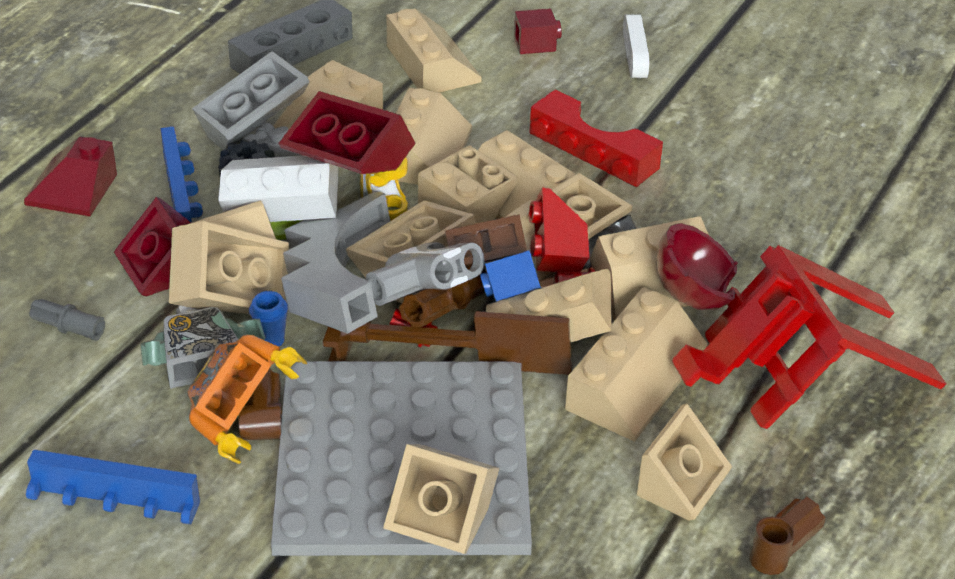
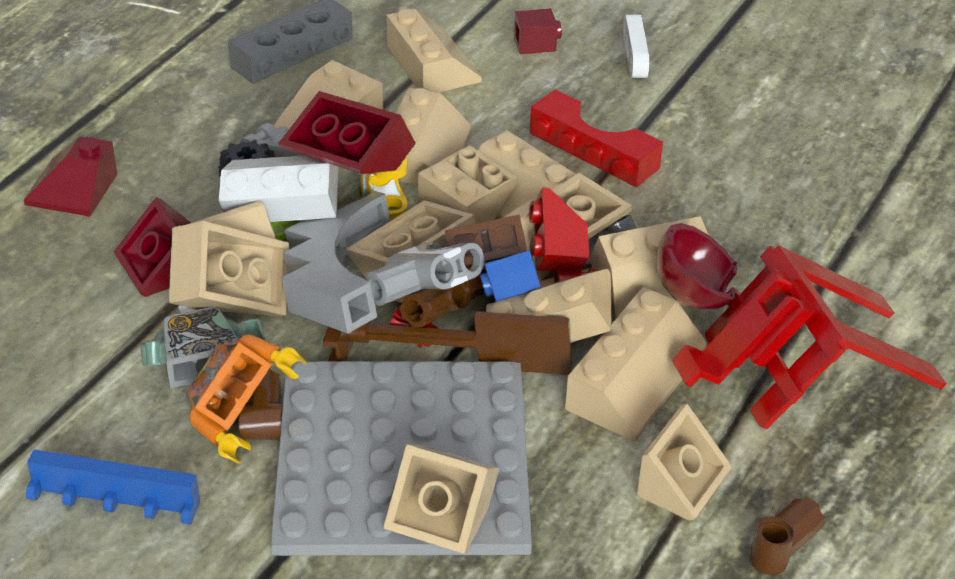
dark grey axle [29,299,105,341] -> none
blue hinge [160,126,203,223] -> none
light grey slope [192,51,310,150] -> none
blue cone [249,291,288,346] -> none

